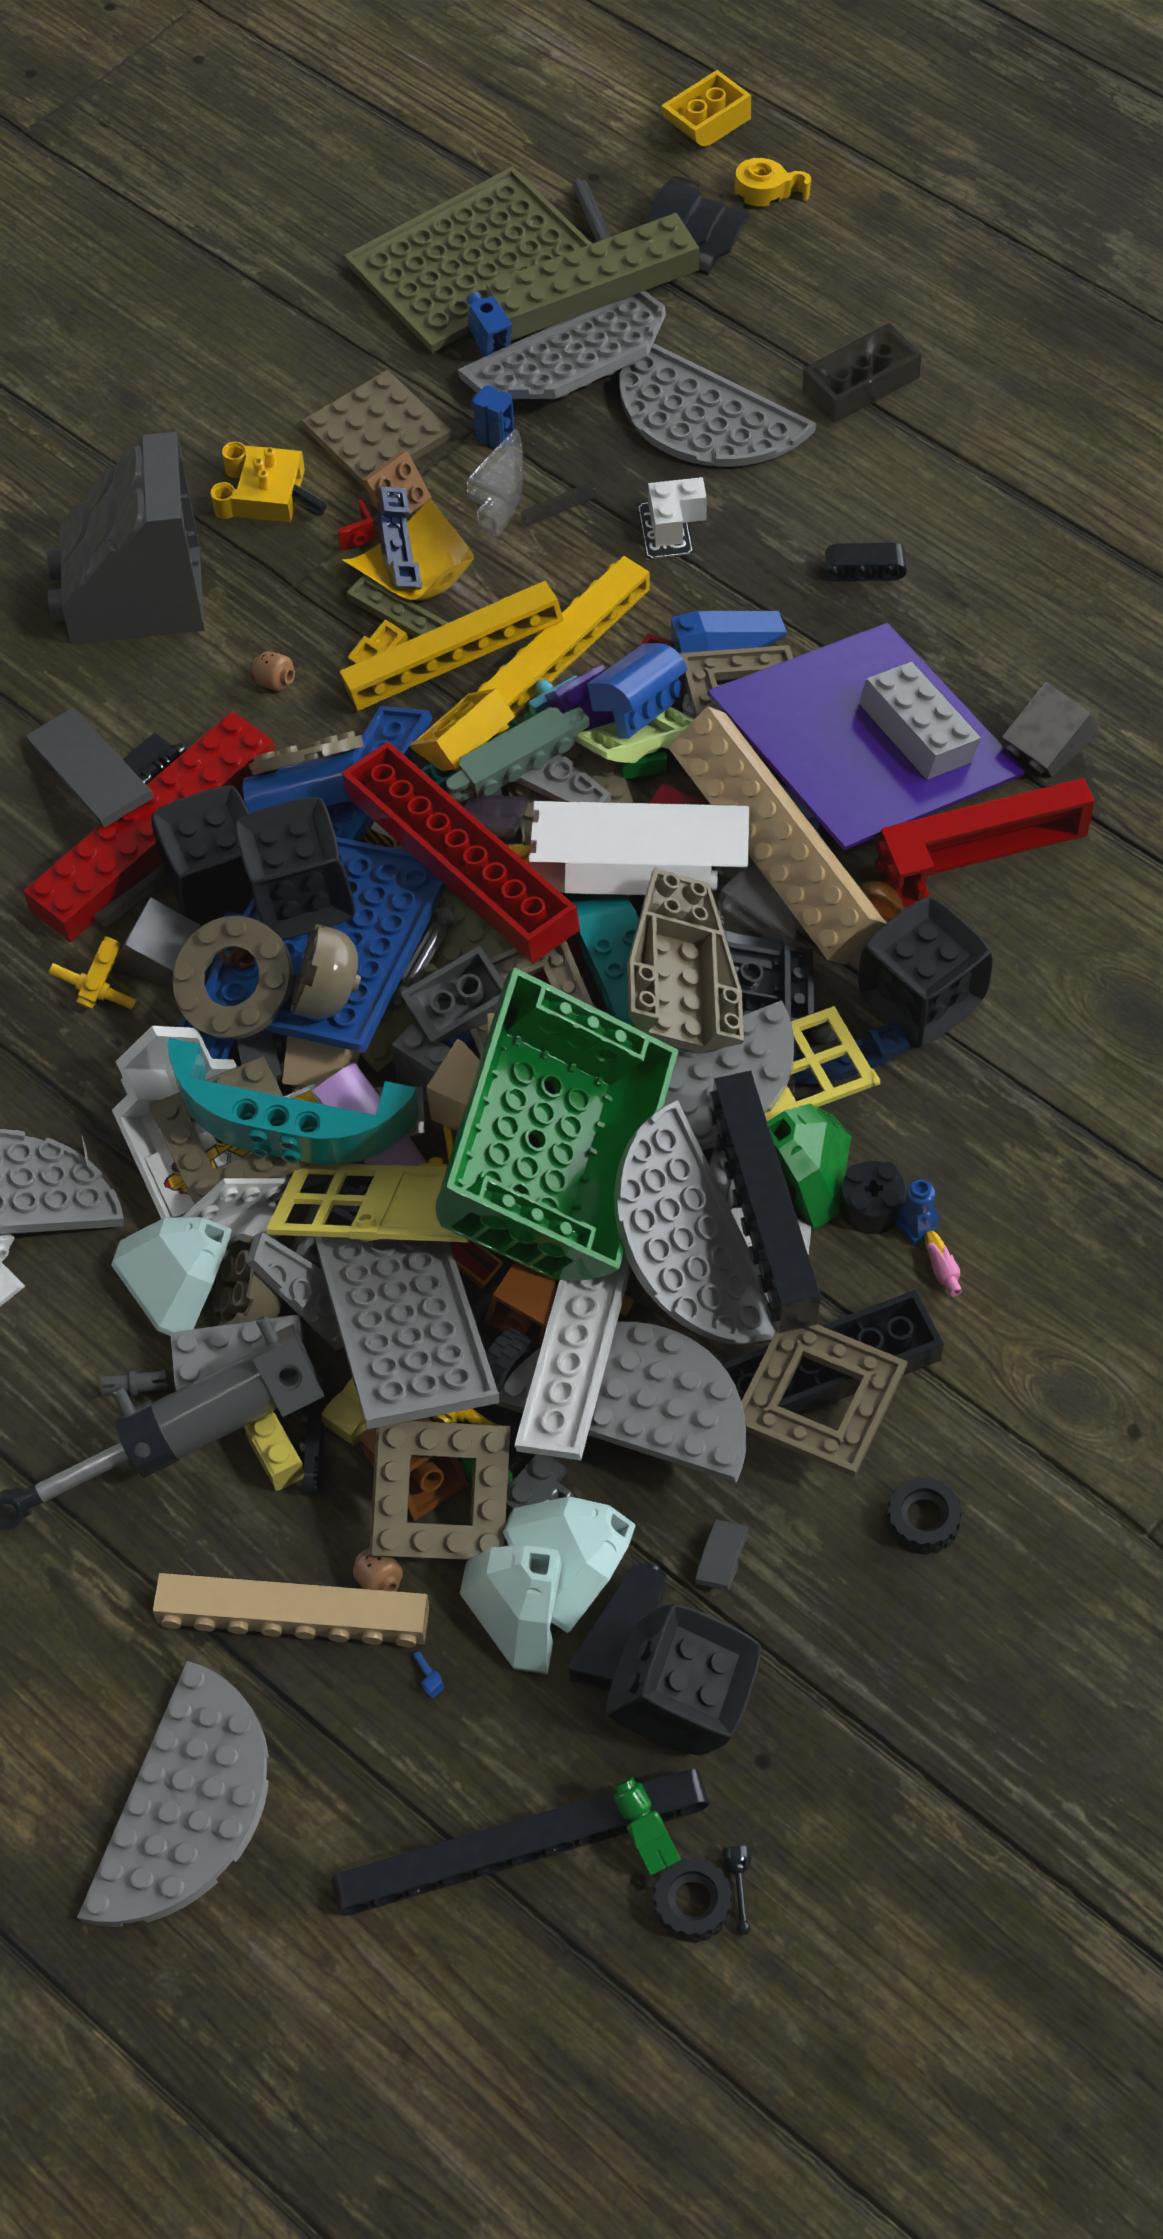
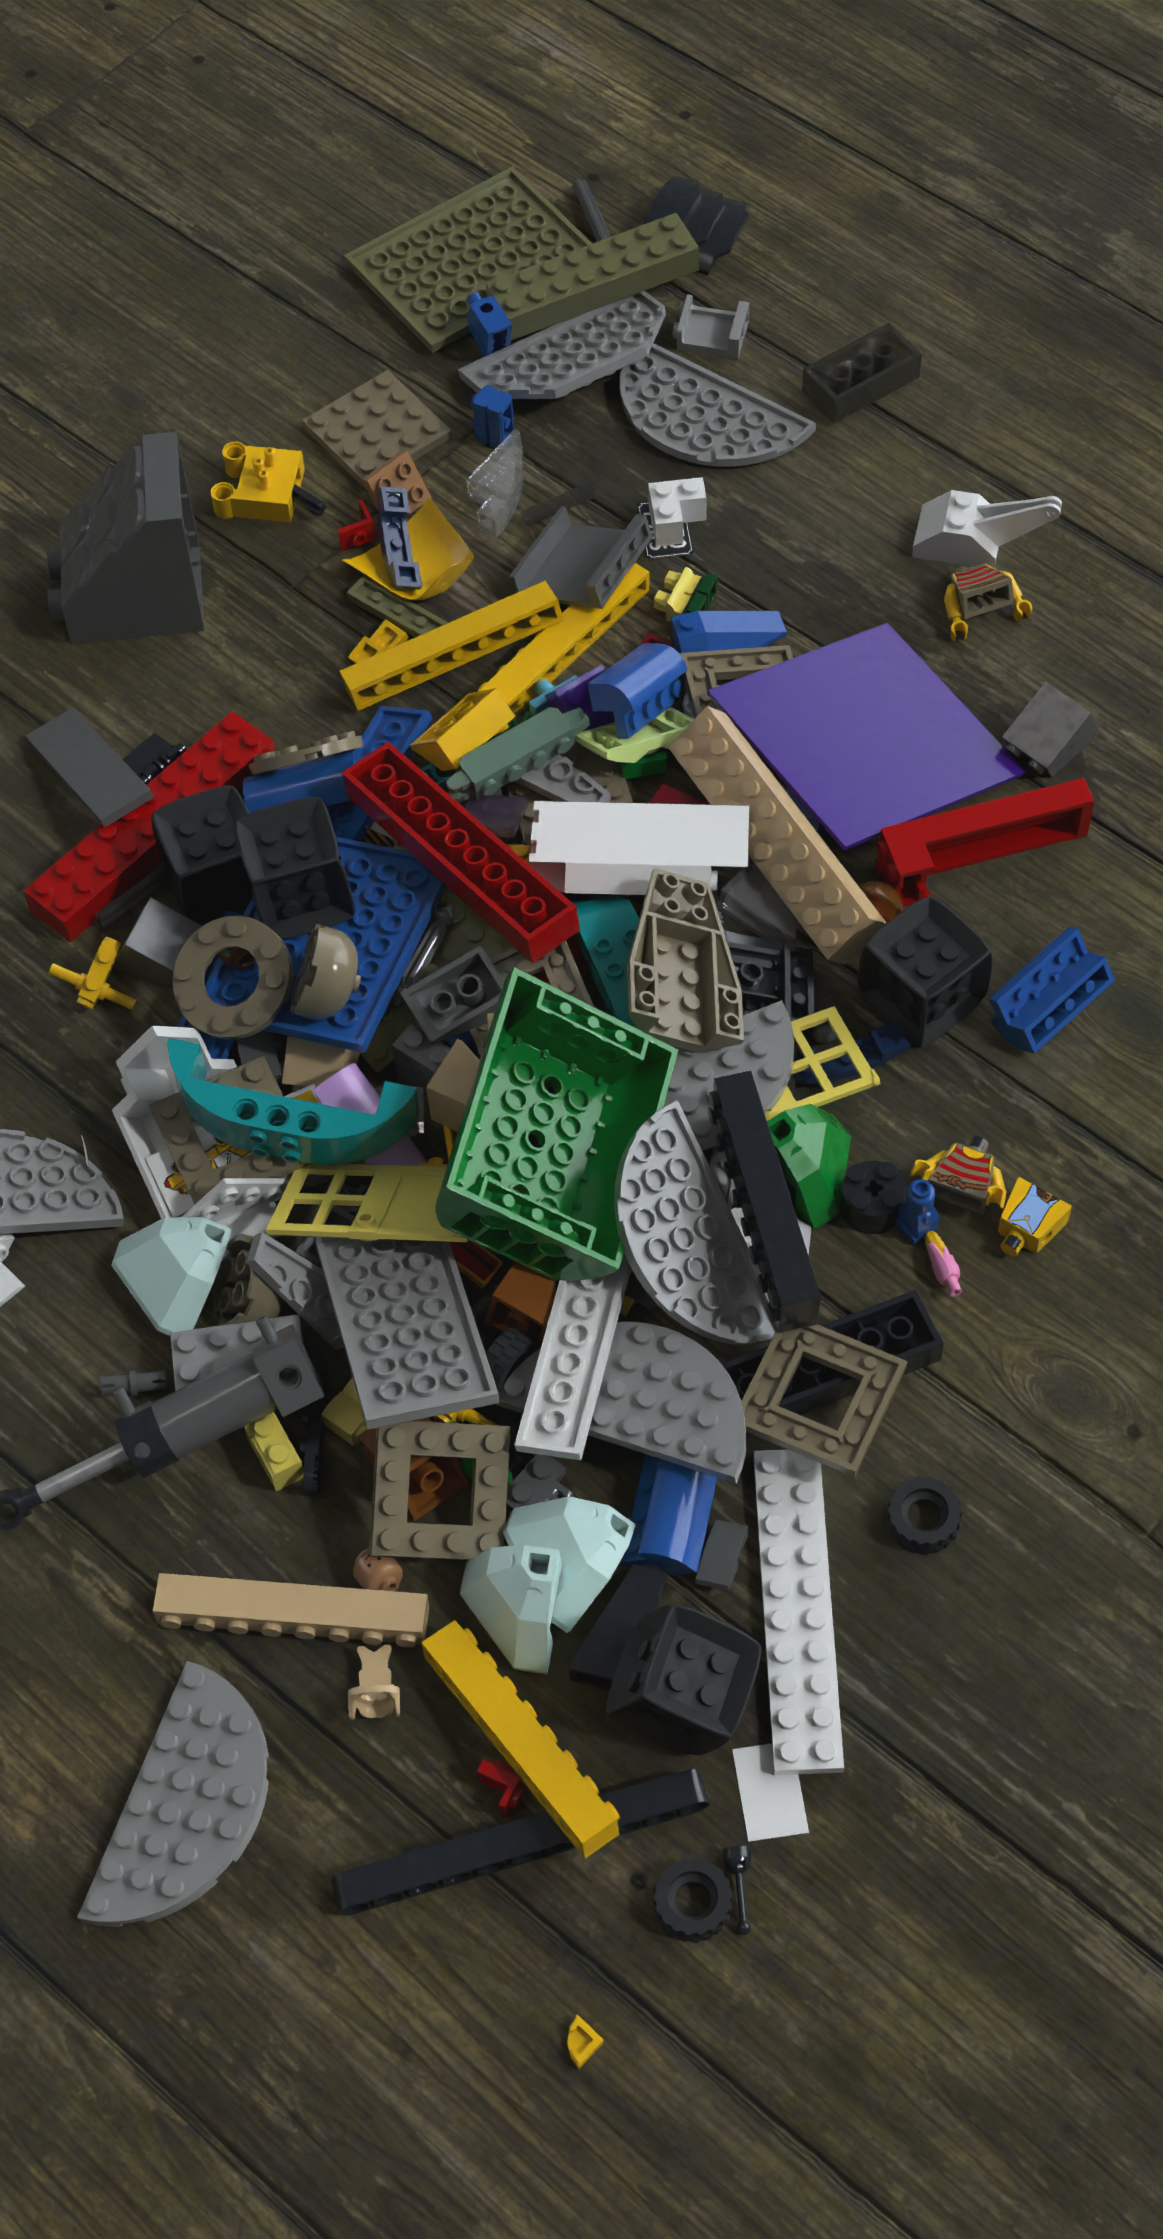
medium nougat head [251,651,295,691] -> none
blue hand [413,1651,444,1698] -> none
green piece [614,1776,681,1875] -> none
yellow brick [661,70,751,146] -> none
yellow piece [734,158,811,206] -> none
black beam [825,543,907,581] -> none
light grey brick [859,662,981,780] -> none
none -> tan hair [348,1645,400,1720]
none -> yellow brick [421,1620,620,1859]
none -> red bracket [477,1759,525,1817]
none -> dark grey panel [509,506,653,609]
none -> yellow tile [567,2015,604,2069]
none -> blue brick [621,1454,717,1576]
none -> light yellow hips [654,567,717,622]
none -> light grey panel [672,294,749,359]
none -> white sticker [732,1743,809,1842]
none -> white plate [753,1449,844,1775]
none -> torso [909,1136,1007,1215]
none -> white slope [912,490,1062,567]
none -> torso [944,563,1032,642]
none -> blue brick [989,926,1115,1054]
none -> yellow torso [998,1177,1072,1257]

